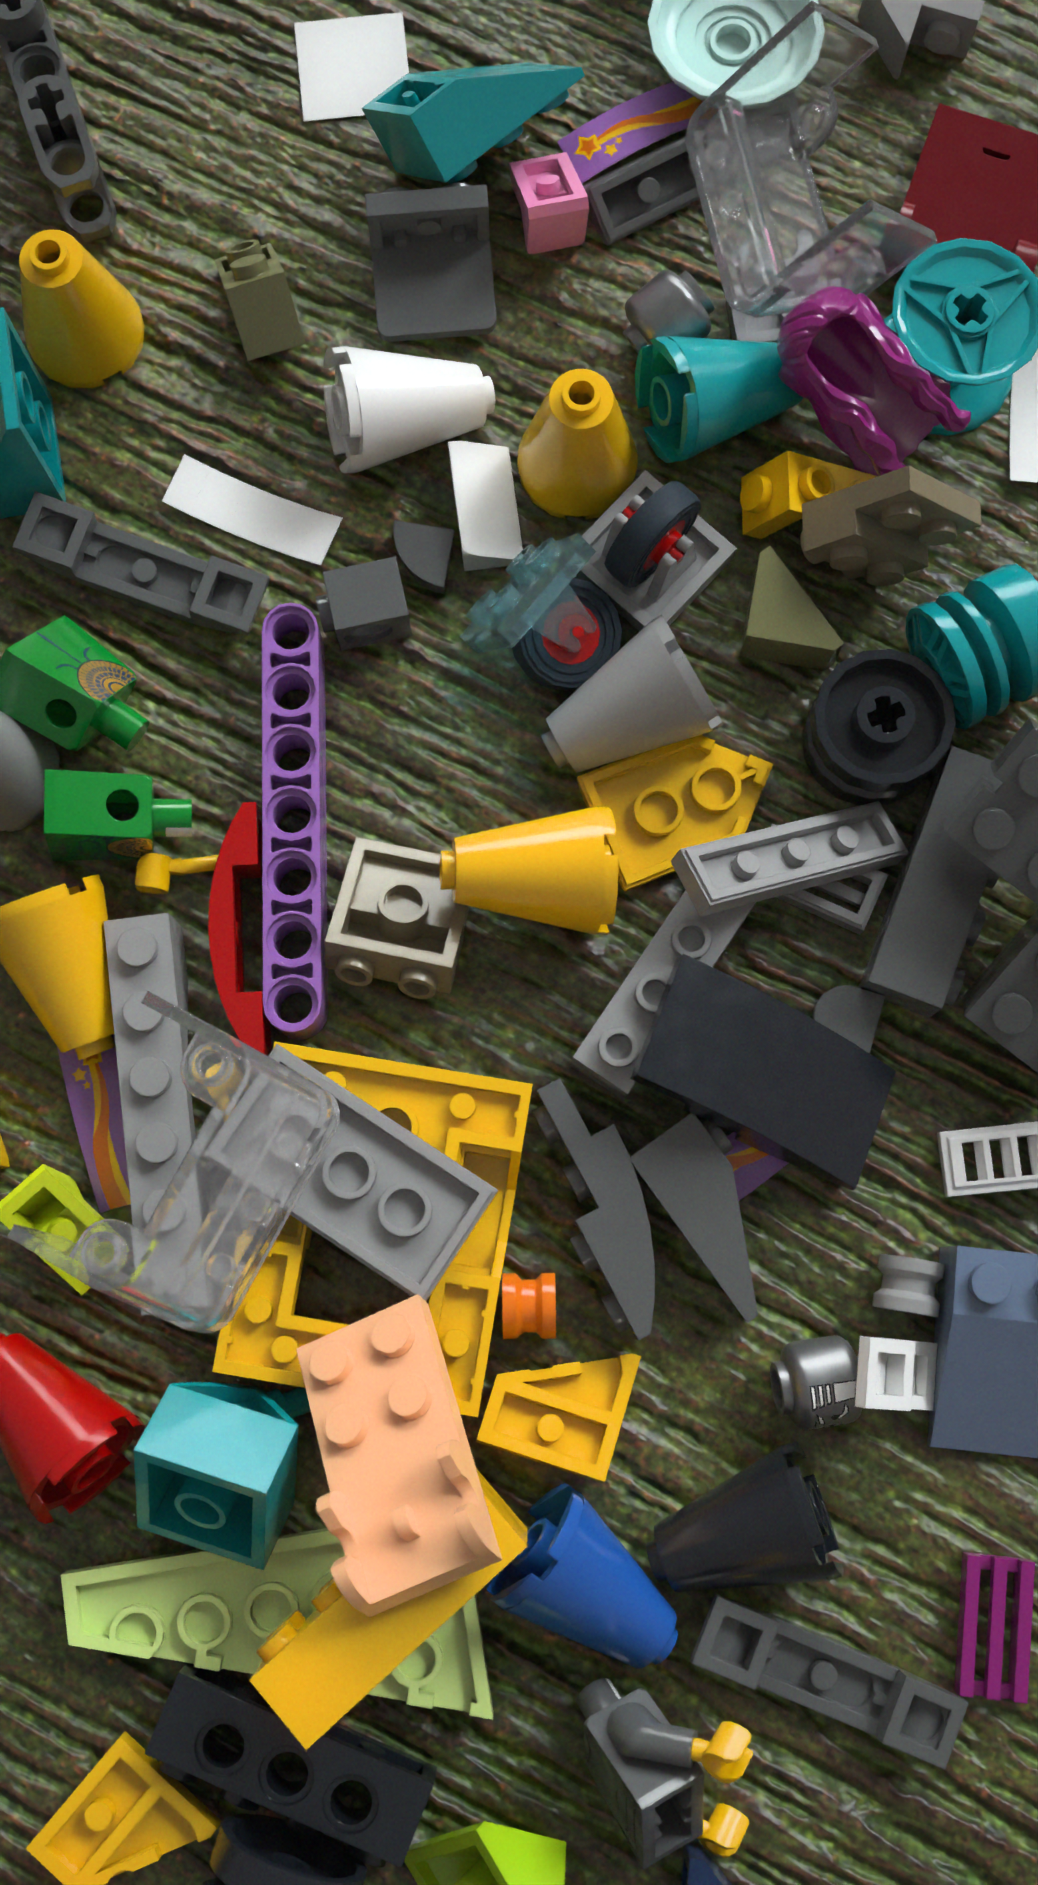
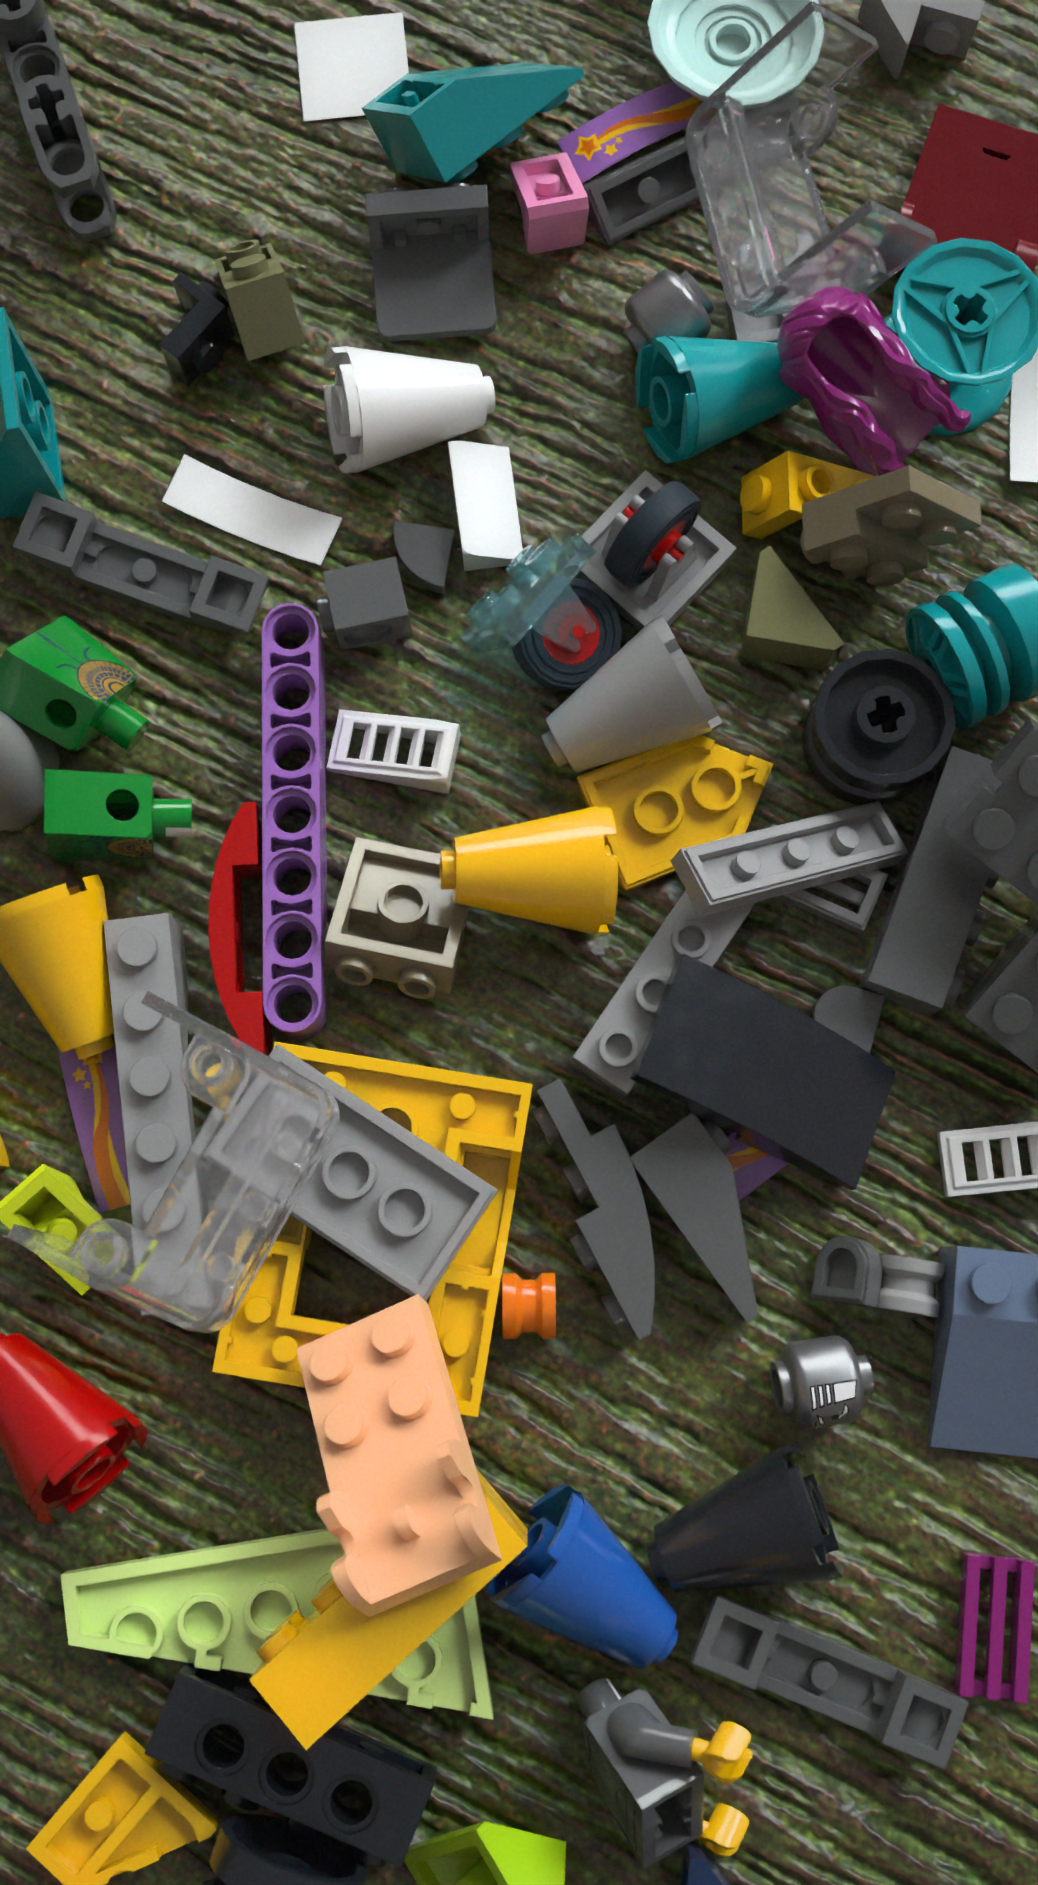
yellow cone [19,229,145,388] -> none
teal piece [134,1382,311,1570] -> none
yellow hand [135,853,218,894] -> none
yellow wing [476,1353,641,1484] -> none
yellow cone [517,369,638,520] -> none
white slope [855,1336,938,1411] -> none
none -> black bracket [159,273,235,387]
none -> white slope [326,709,461,794]
none -> dark grey tile [811,1236,883,1308]

